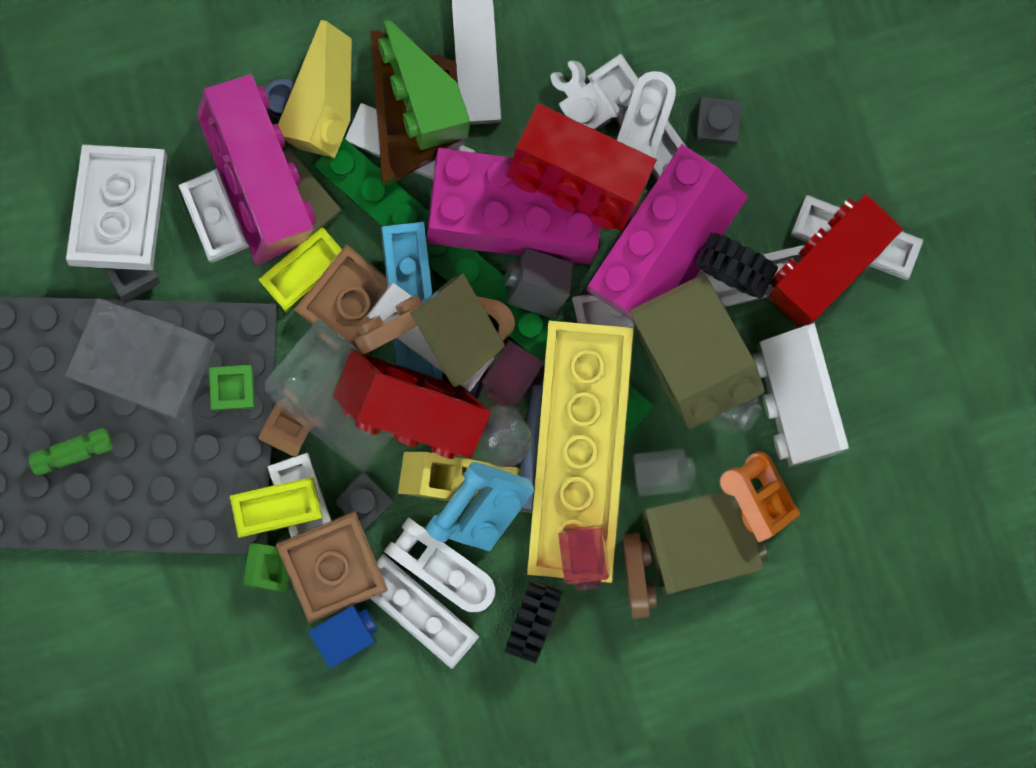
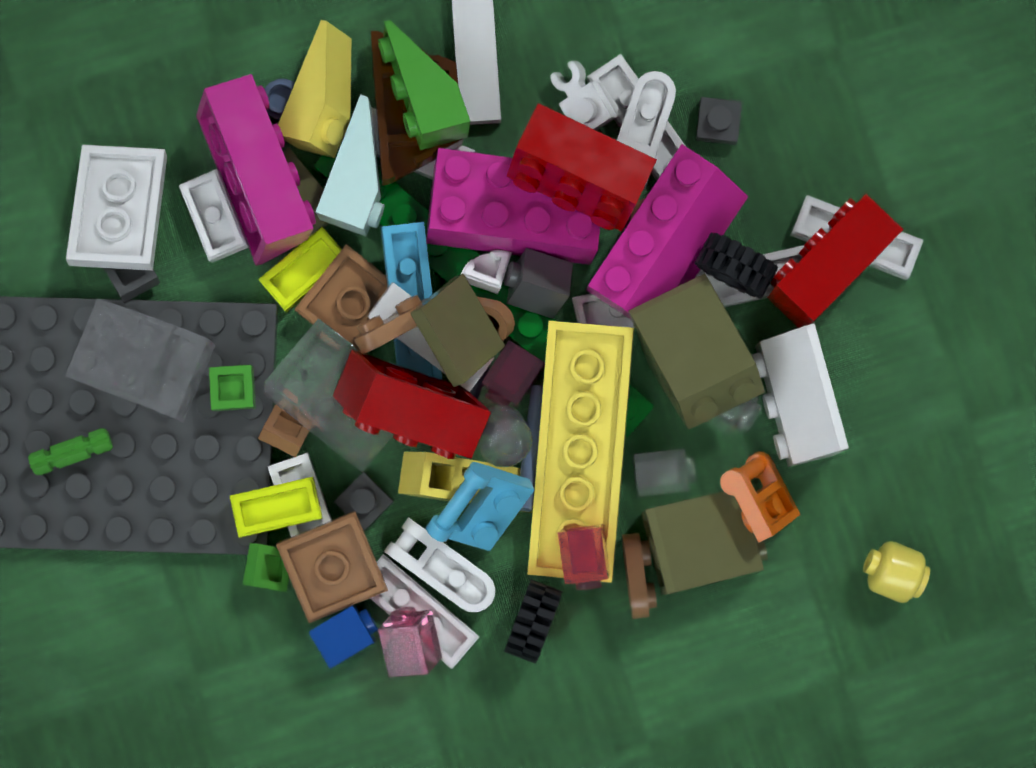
none -> light aqua slope [316,94,385,237]
none -> clear pink brick [378,607,442,677]
none -> white tile [461,250,512,294]
none -> light yellow head [863,541,930,603]

